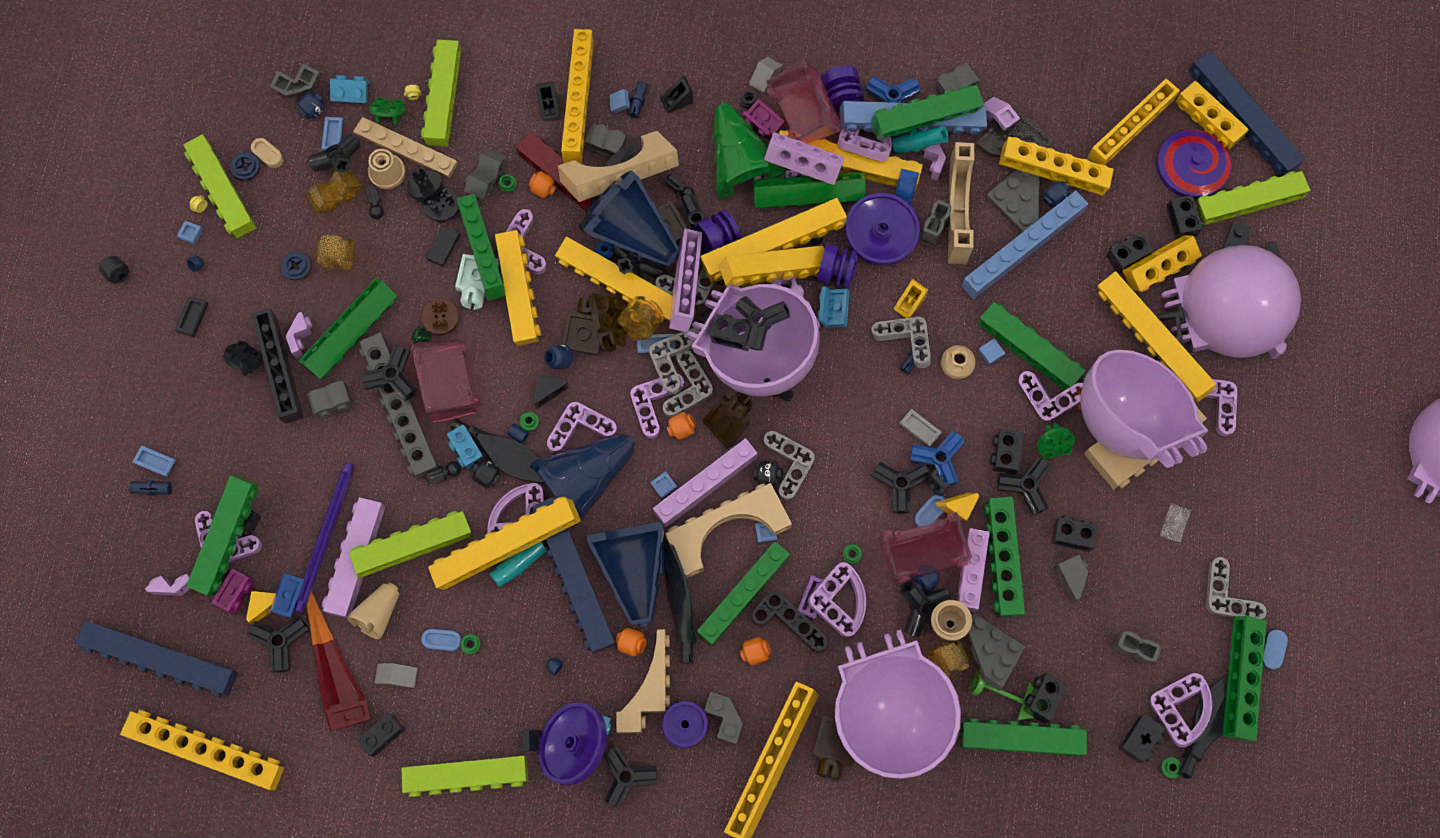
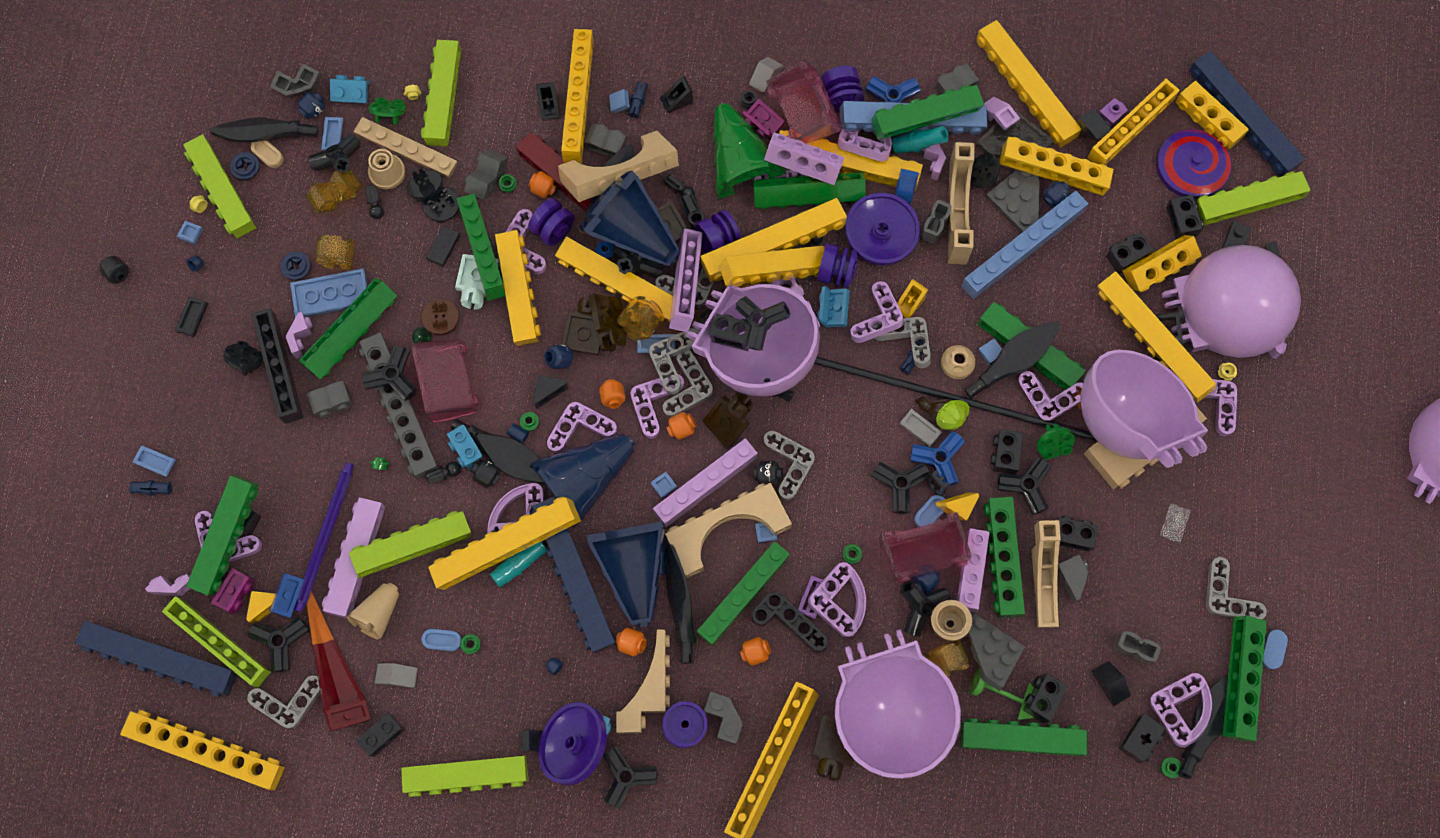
none -> lime brick [162,596,271,688]
none -> black animal [210,117,319,142]
none -> light grey beam [247,675,320,729]
none -> medium blue tile [290,268,368,317]
none -> green plate [370,457,390,470]
none -> dark purple wheel [528,198,575,246]
none -> orange head [599,379,626,409]
none -> black piece [814,357,1098,442]
none -> lavender beam [850,281,903,343]
none -> lime piece [915,397,969,430]
none -> black animal [964,321,1061,399]
none -> black plate [970,153,1001,189]
none -> yellow brick [976,20,1082,148]
none -> tan arch [1031,520,1061,628]
none -> black slope [1077,108,1111,140]
none -> black slope [1091,661,1131,706]
none -> medium lavender brick [1099,98,1128,129]
none -> light yellow plate [1218,363,1237,381]

